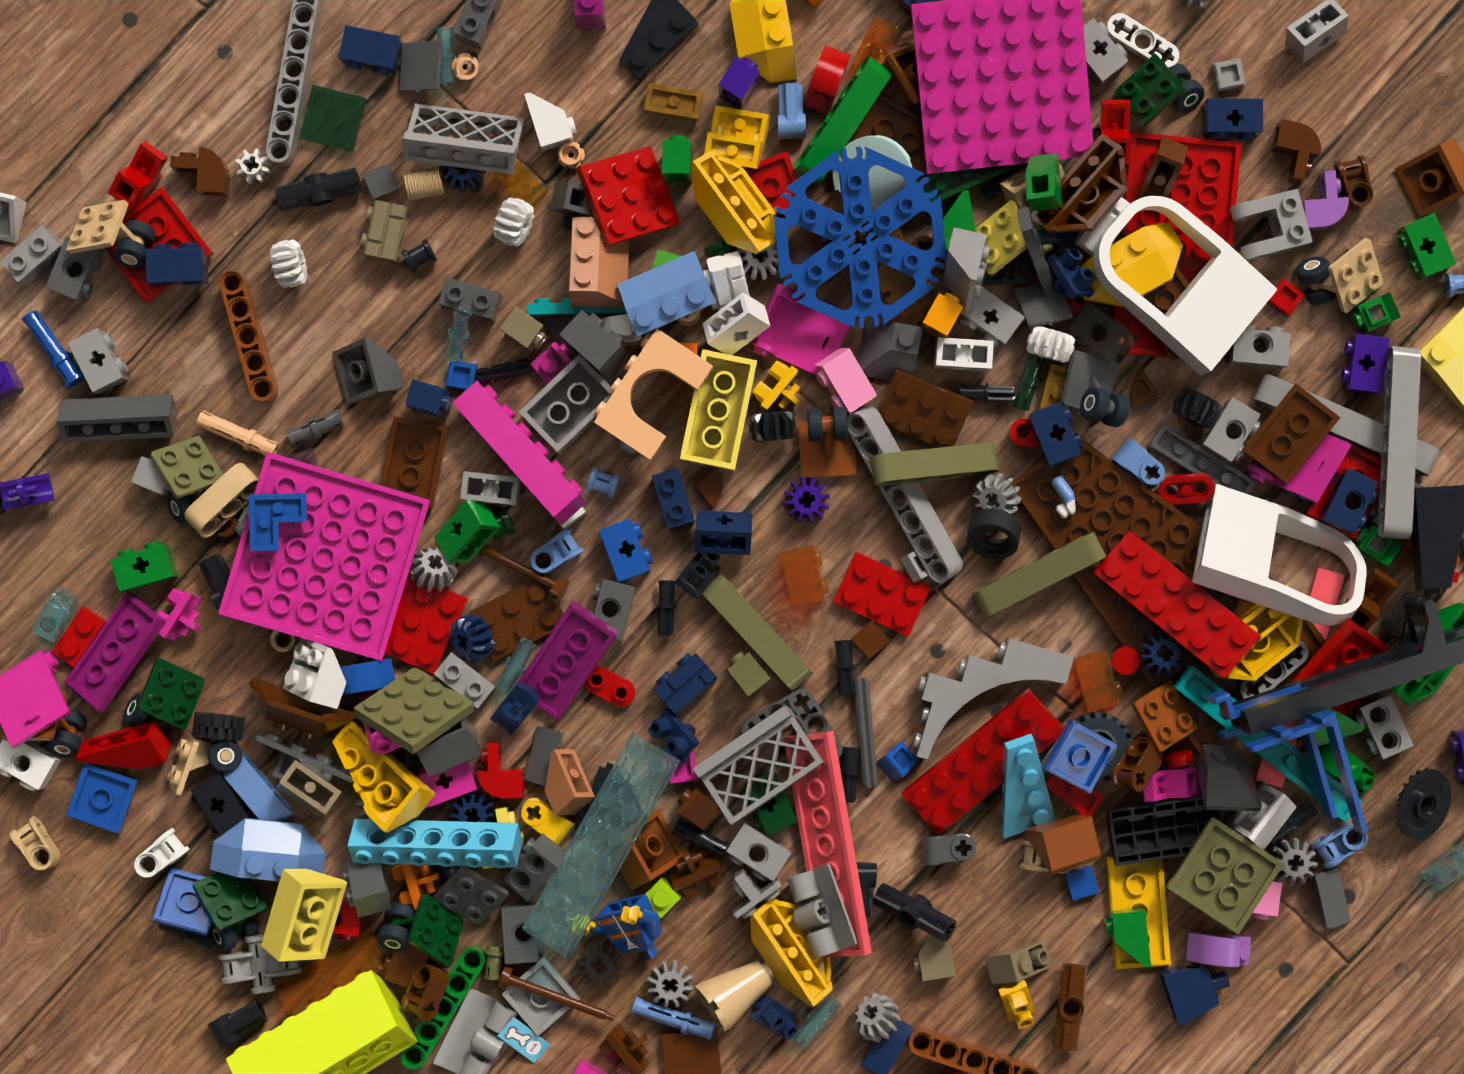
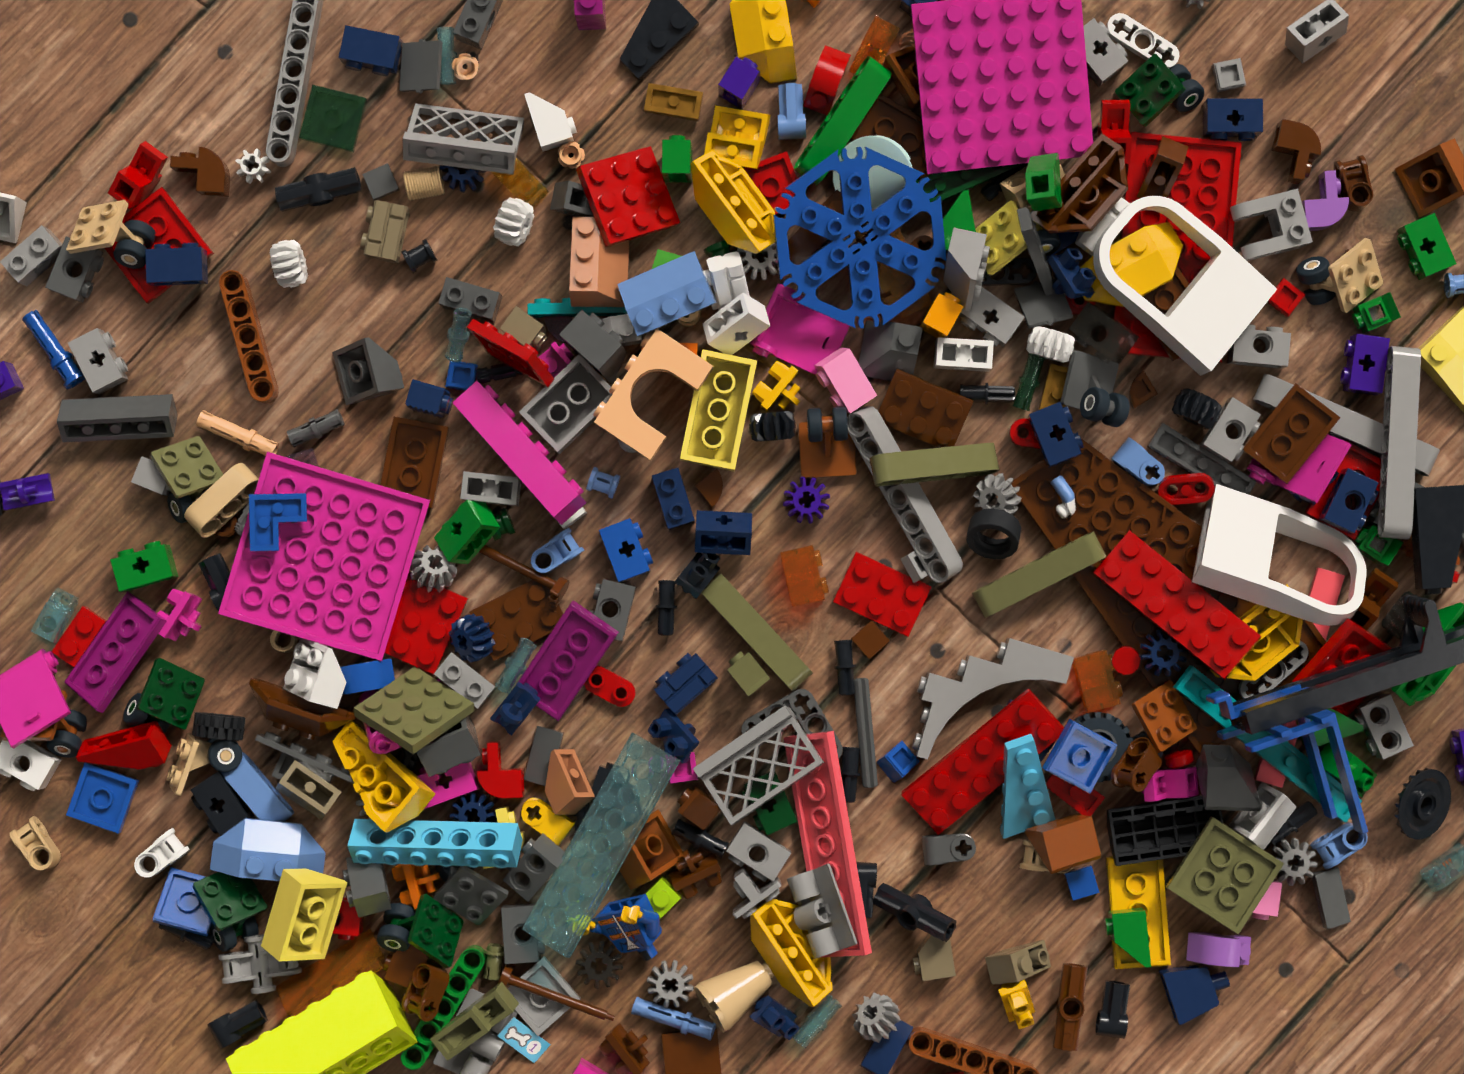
none -> olive slope [430,982,519,1061]
none -> red plate [466,319,554,387]
none -> black piece [1095,980,1130,1039]

